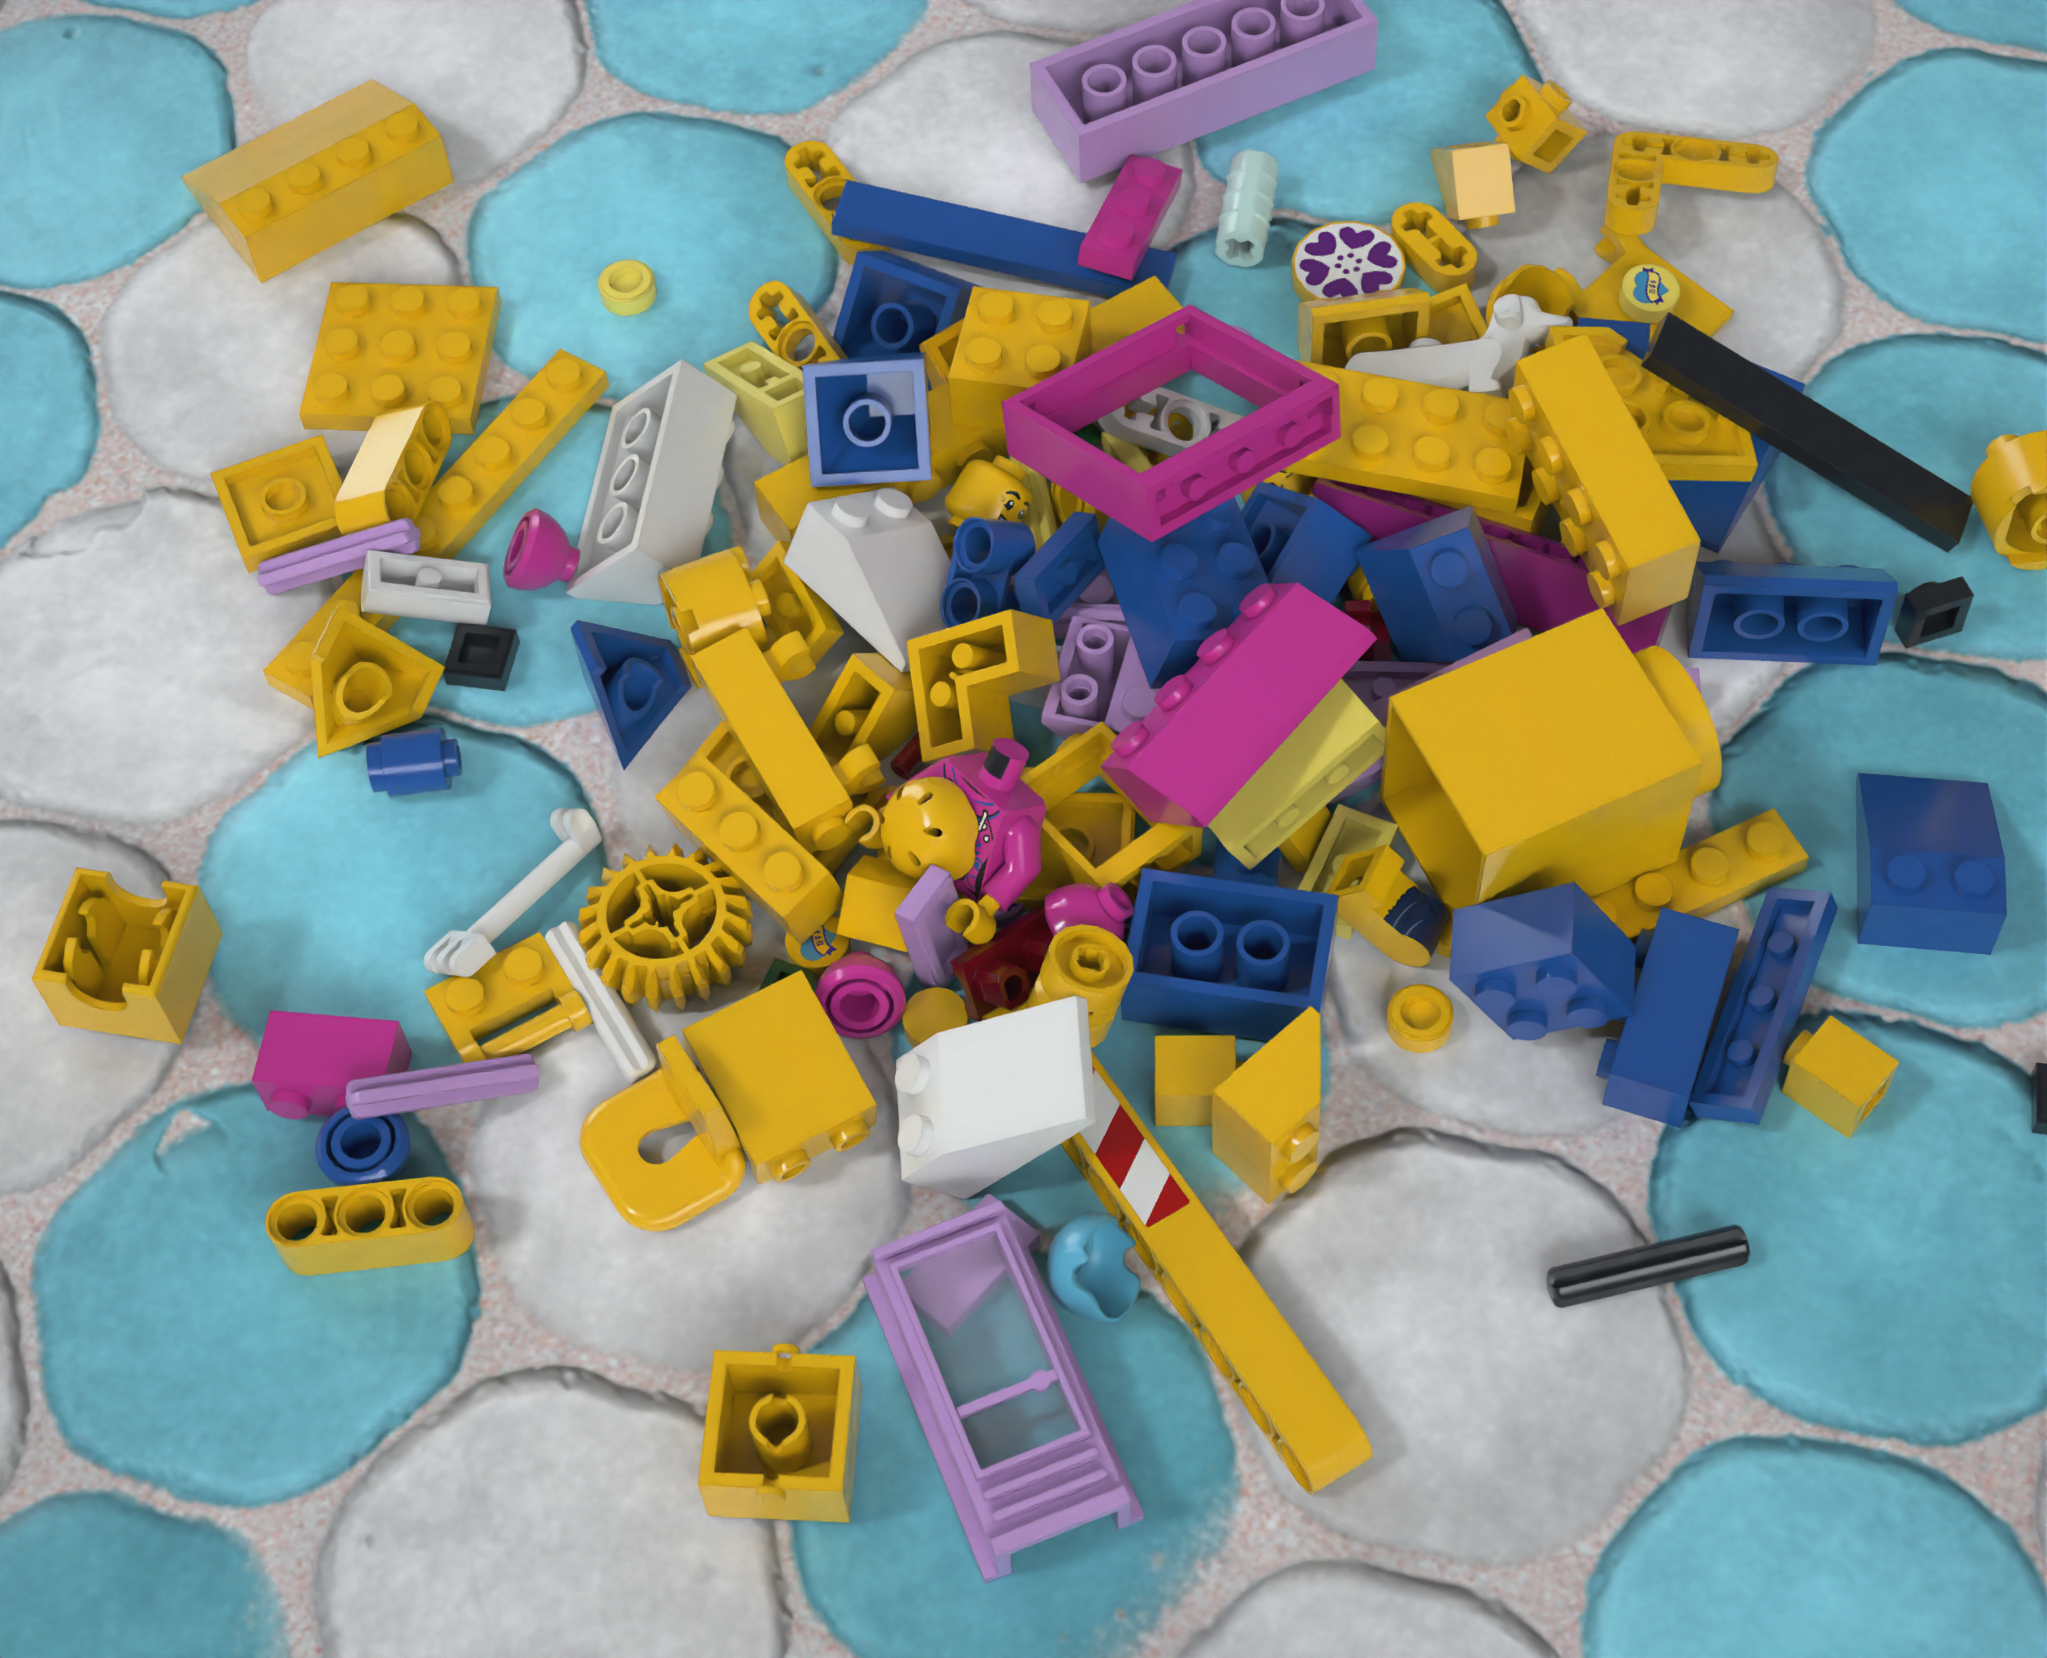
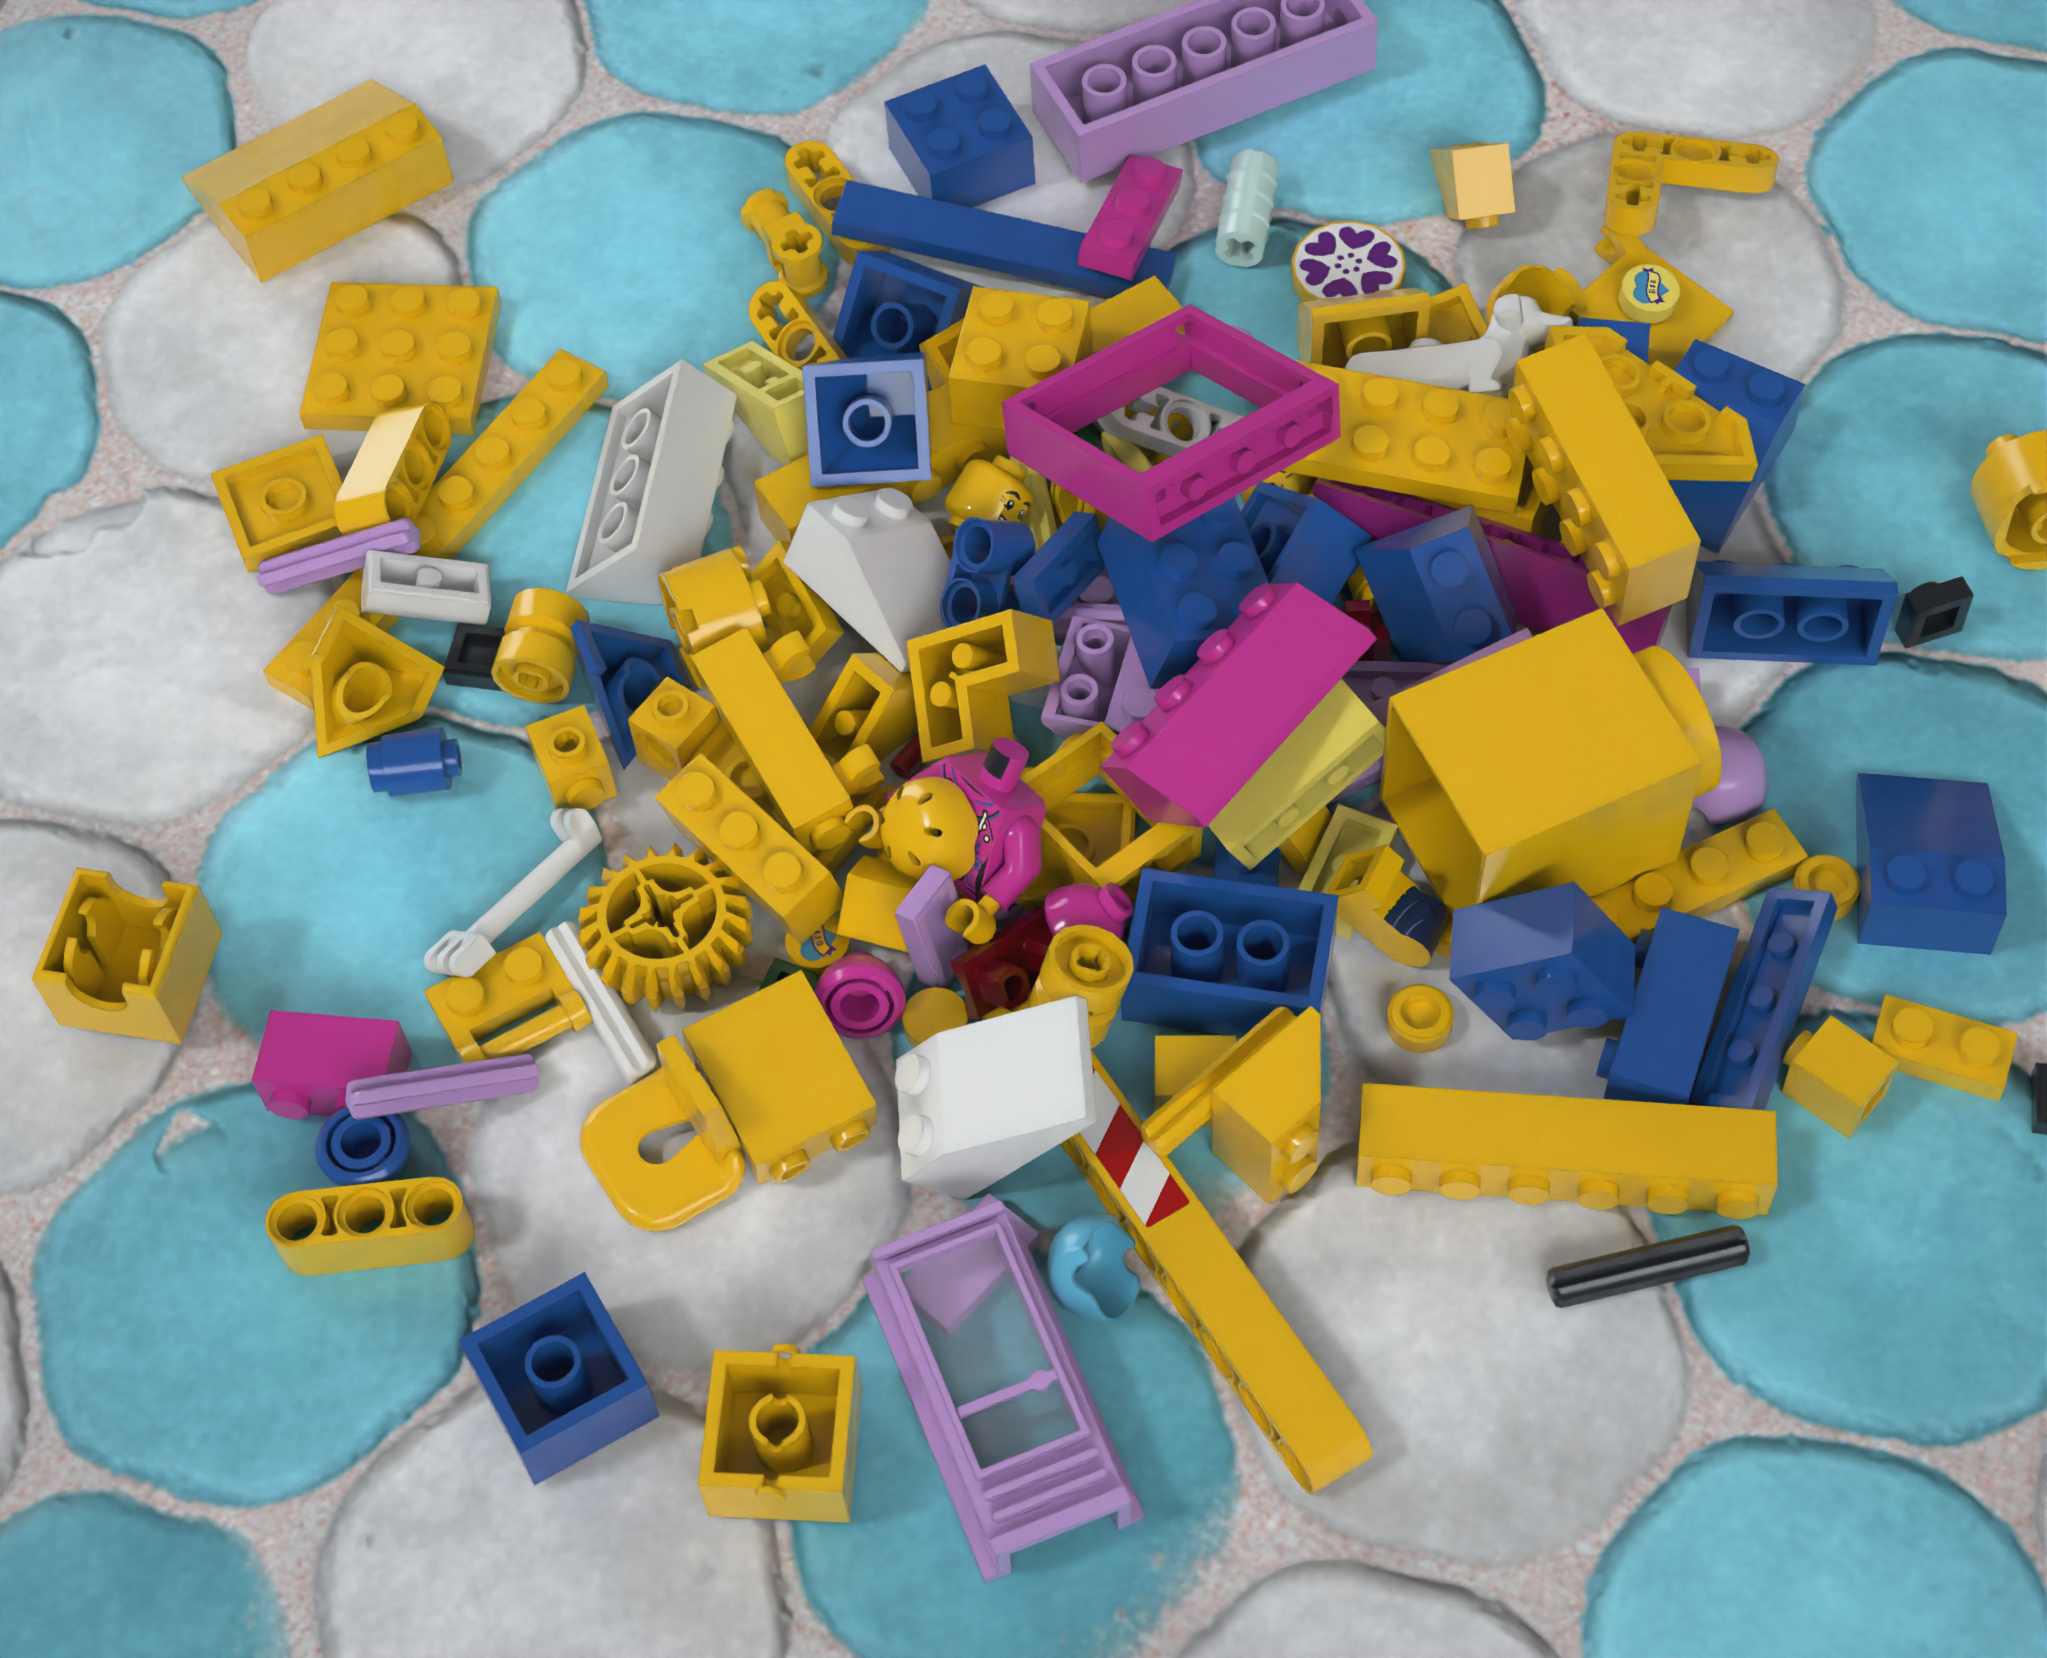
dark pink brick [503,508,580,591] -> none
light yellow tile [598,260,657,316] -> none
yellow beam [1390,202,1478,293] -> none
yellow brick [1485,74,1588,174] -> none
black tile [1641,312,1973,553] -> none
none -> blue brick [459,1272,660,1486]
none -> yellow wheel [491,588,590,704]
none -> yellow brick [525,705,618,811]
none -> yellow brick [628,677,720,780]
none -> yellow connector [740,188,829,299]
none -> blue brick [884,64,1035,208]
none -> yellow axle [1140,1006,1297,1156]
none -> yellow brick [1356,1083,1778,1220]
none -> lavender hair [1692,726,1769,825]
none -> yellow tile [1791,854,1860,921]
none -> yellow plate [1871,994,2018,1101]

